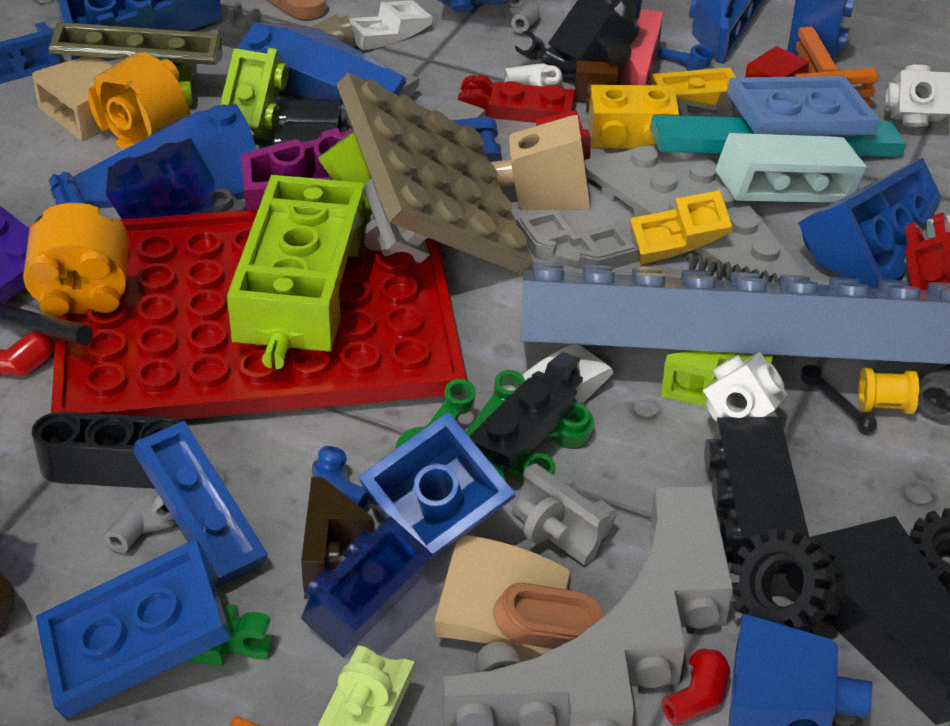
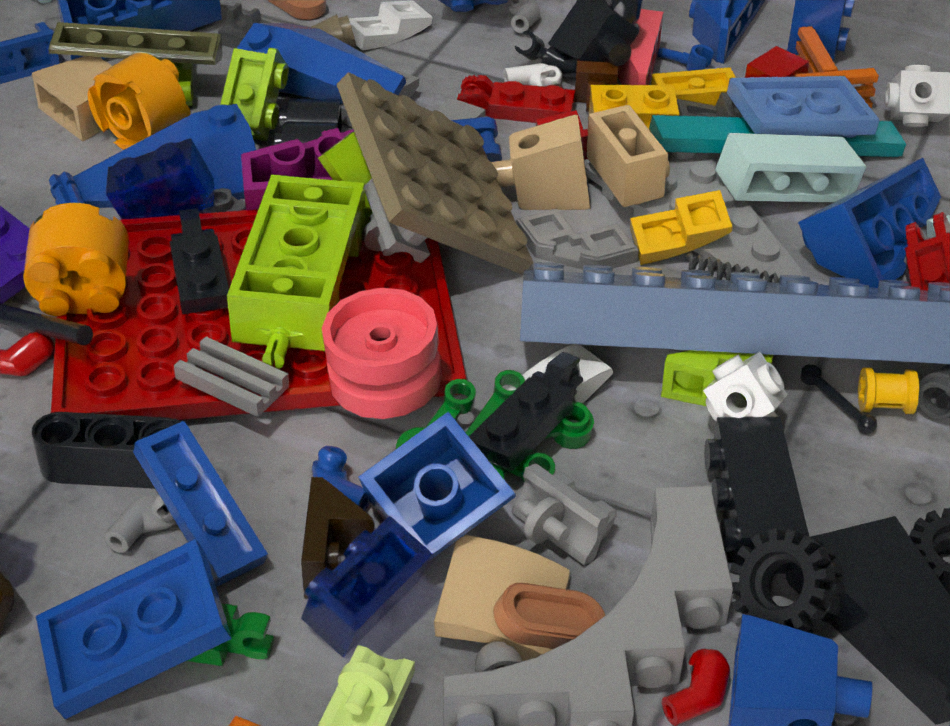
none -> black hinge [170,208,229,315]
none -> light grey tile [174,337,289,417]
none -> coral wheel [321,288,442,419]
none -> tan brick [587,105,670,208]

